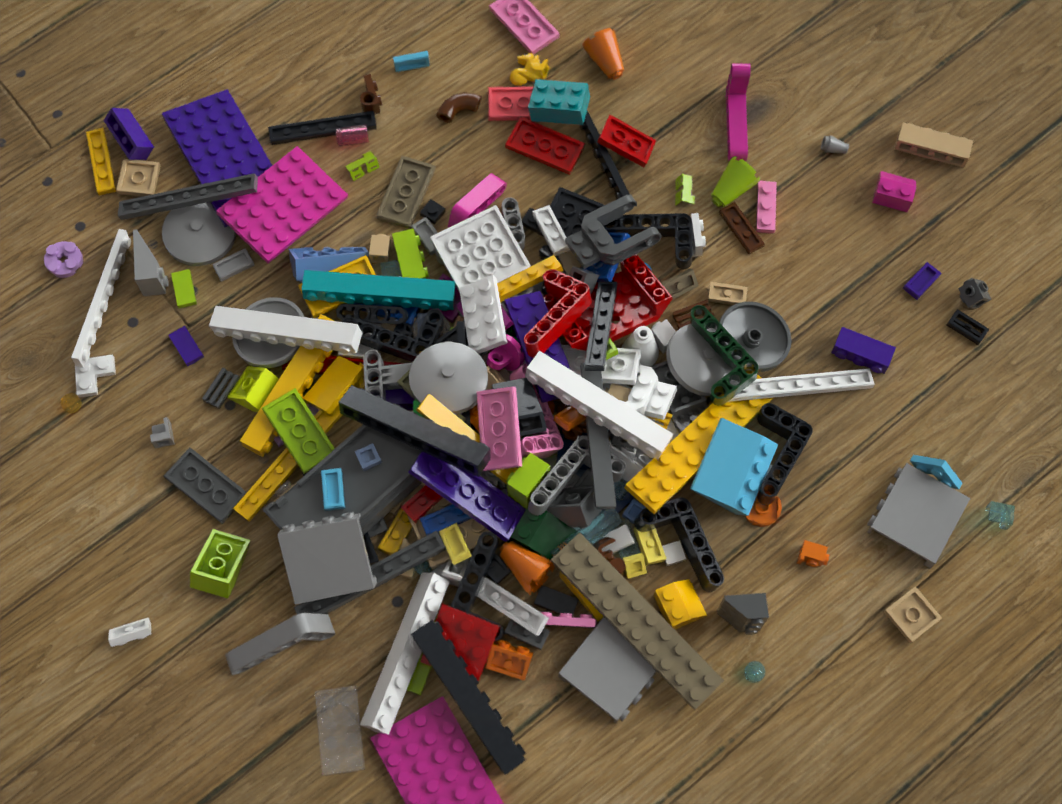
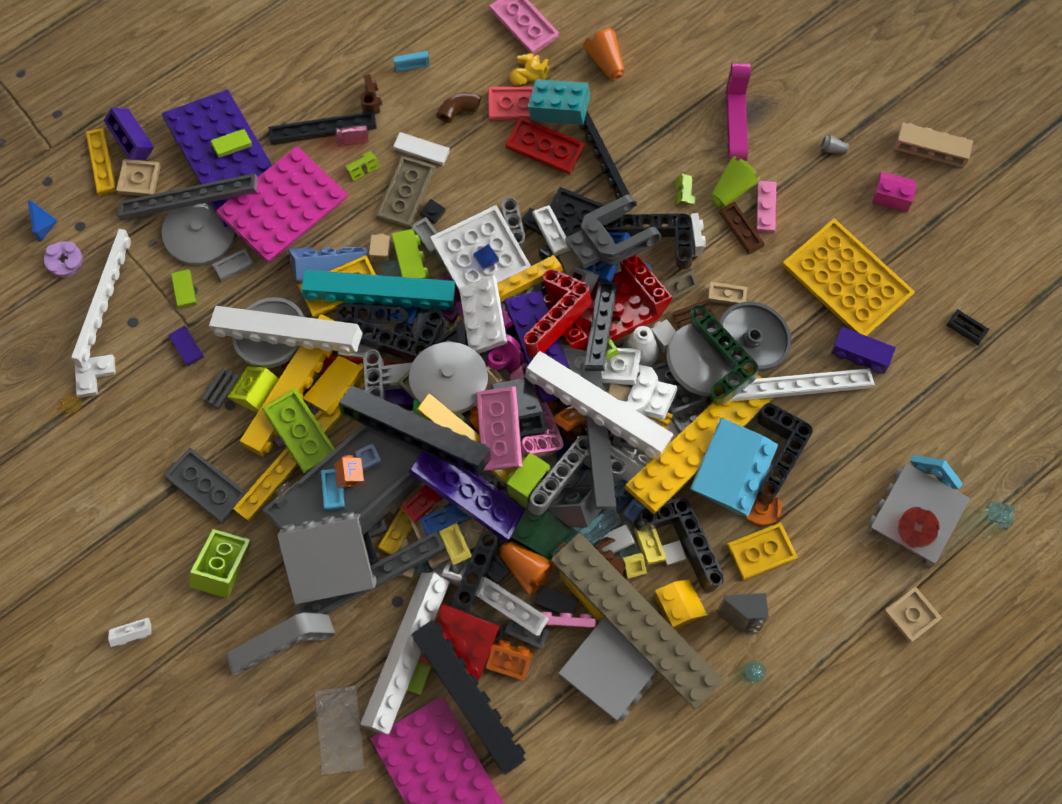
light grey slope [133,229,169,296] -> none
light grey panel [150,417,175,448] -> none
beam [448,173,507,228] -> none
red plate [597,115,656,168] -> none
orange brick [797,540,829,567] -> none
dark purple tile [903,262,942,300] -> none
dark grey brick [958,278,992,309] -> none
none -> blue slope [28,201,57,241]
none -> lime tile [211,129,252,158]
none -> orange brick [334,455,364,487]
none -> white tile [393,132,450,166]
none -> clear blue tile [473,244,499,271]
none -> yellow tile [726,522,798,581]
none -> yellow plate [782,218,915,336]
none -> clear red plate [898,507,940,548]

